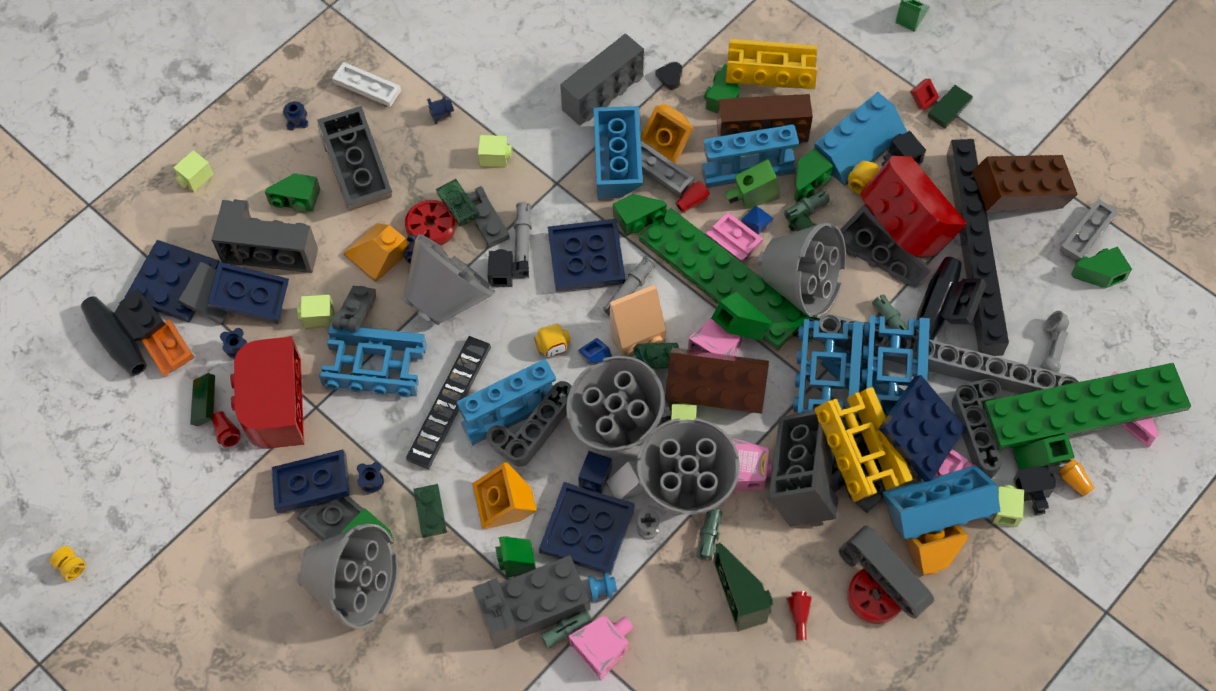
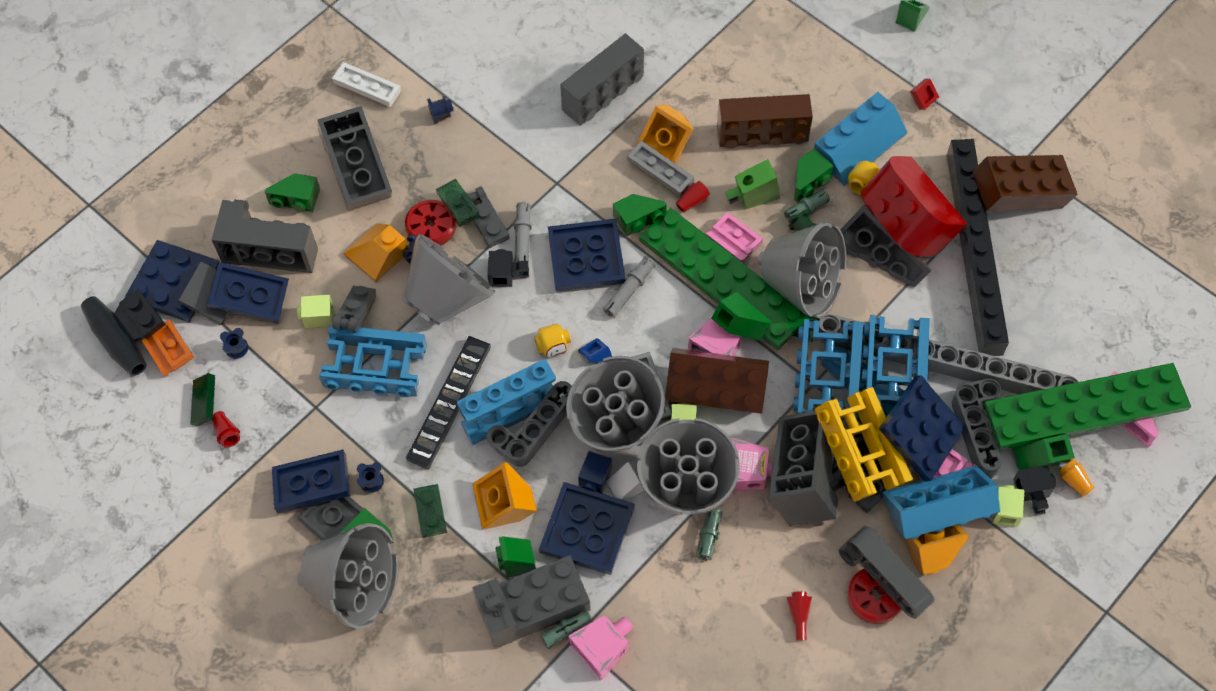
yellow wheel [49,545,86,581] -> none
yellowish green brick [173,150,214,192] -> none
red brick [230,336,304,449] -> none
dark blue brick [283,101,308,130] -> none
yellowish green brick [478,135,512,167] -> none
dark azure wheel [588,573,617,602] -> none
dark azure slope [594,106,643,199] -> none
light nougat slope [610,284,666,357] -> none
clear green plate [633,343,679,369] -> none
light grey bush [637,509,660,540] -> none
black tile [655,62,683,90] -> none
dark azure fence [702,125,799,188] -> none
green slope [704,63,740,114] -> none
dark green slope [713,543,773,631] -> none
yellow fence [726,39,817,89] -> none
blue slope [741,205,774,235] -> none
sand green pin [872,294,908,330] -> none
black brick [881,131,926,167] -> none
black plate [914,257,987,340] -> none
dark green tile [928,85,973,129] -> none
light grey piece [1041,311,1069,373] -> none
light grey plate [1059,199,1118,261] -> none
green slope [1071,246,1132,289] -> none

